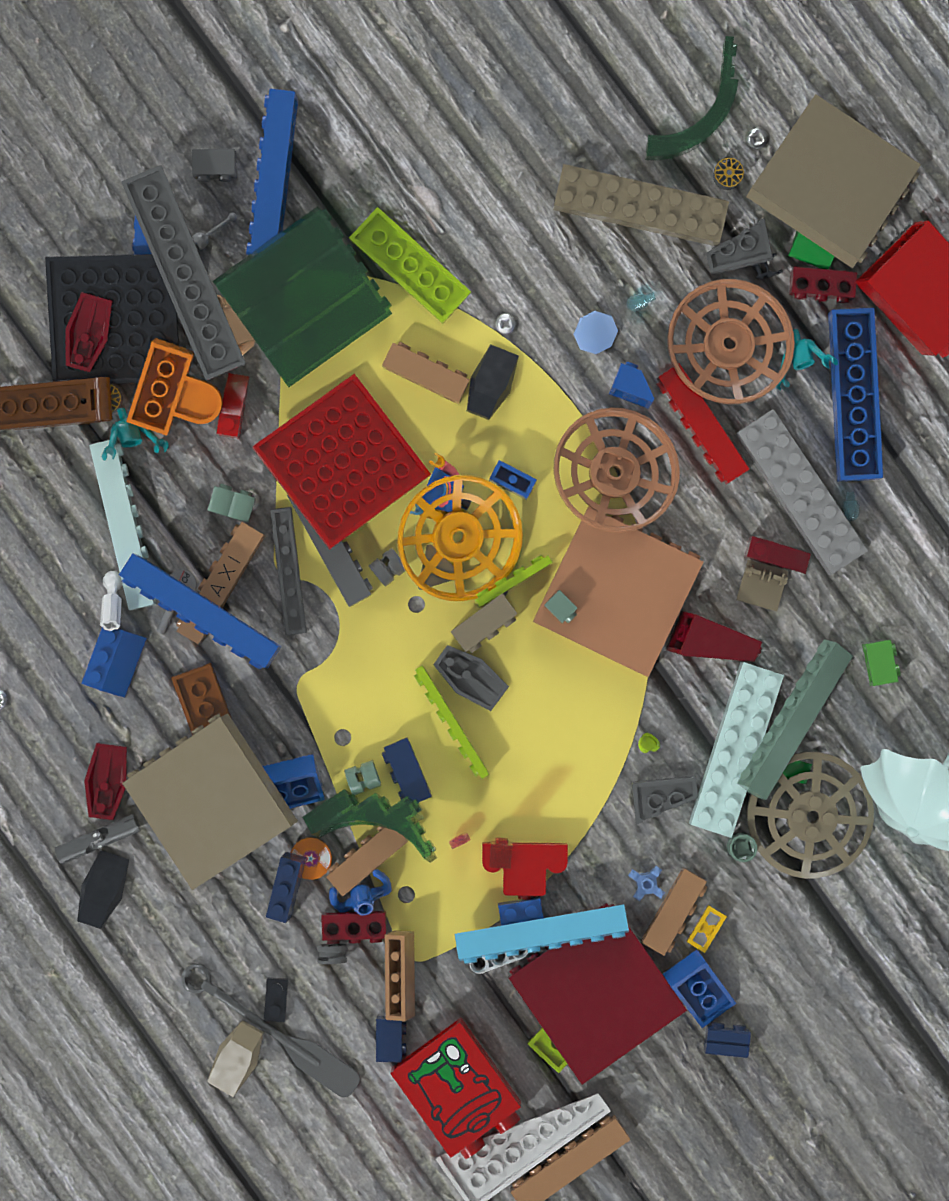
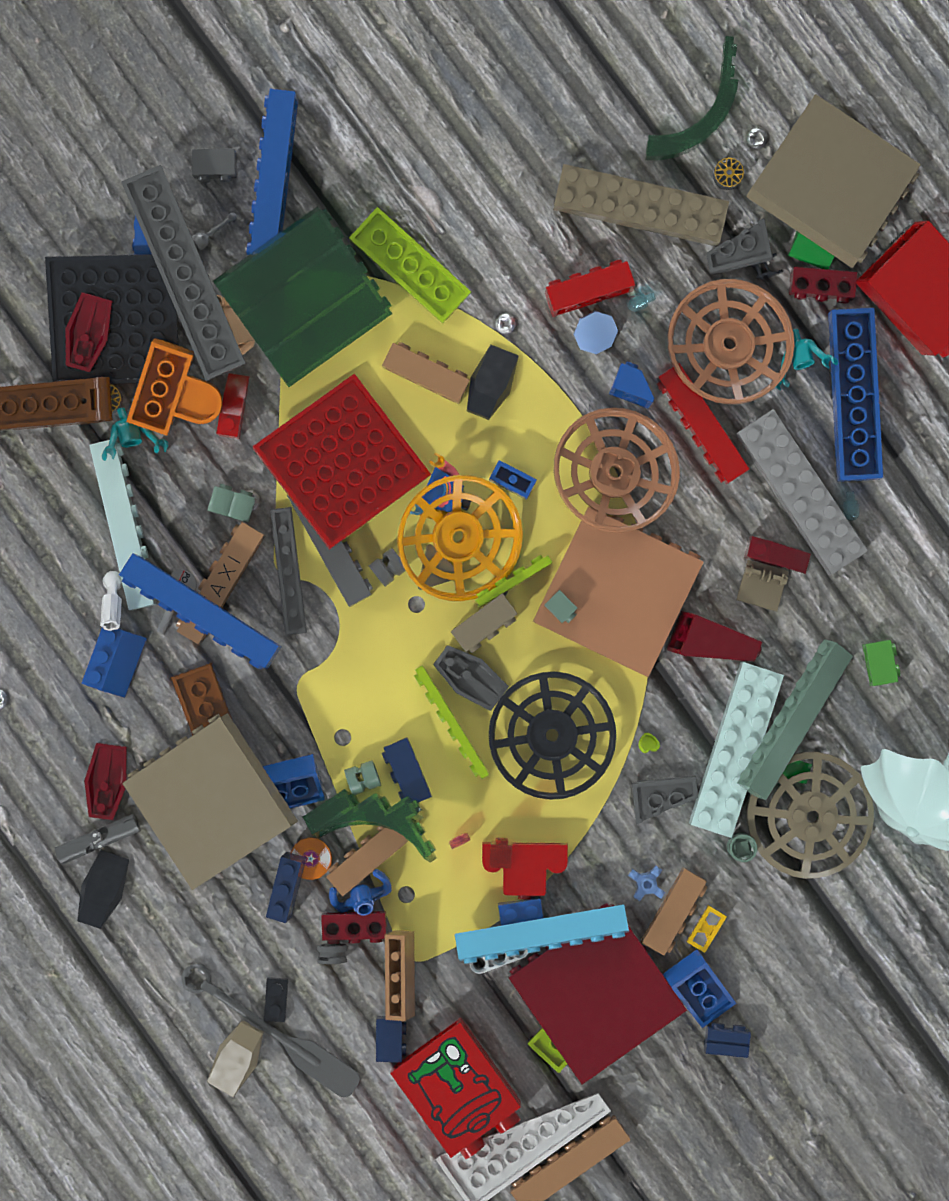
none -> black dish [489,671,616,800]
none -> red brick [545,259,635,317]

